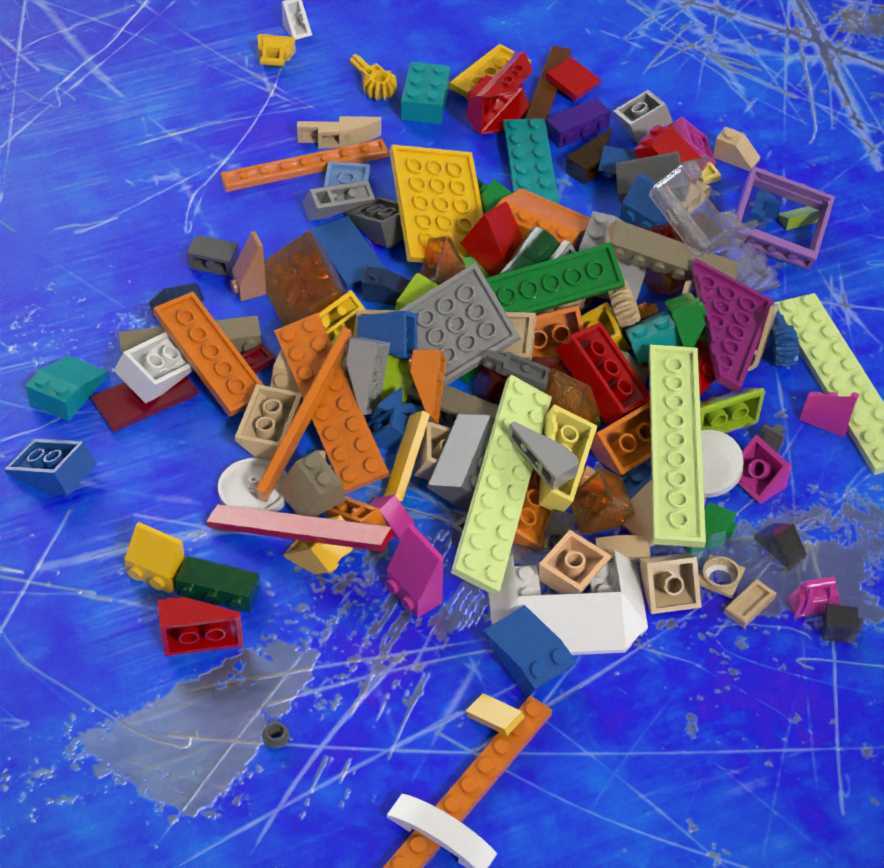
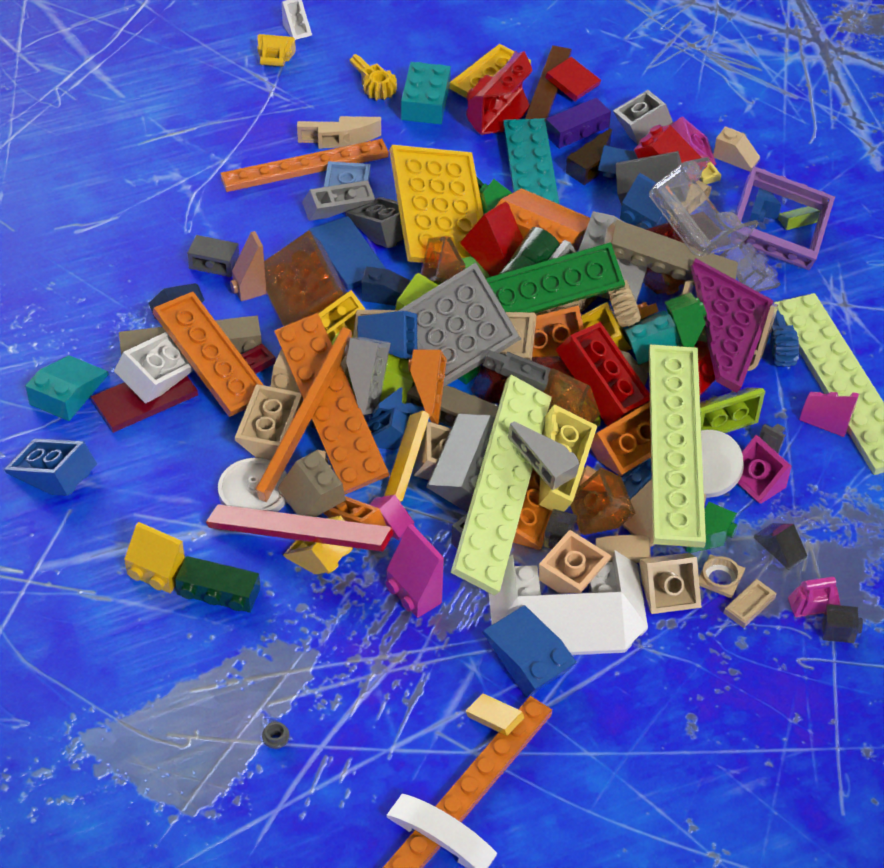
red slope [158,597,244,656] -> none

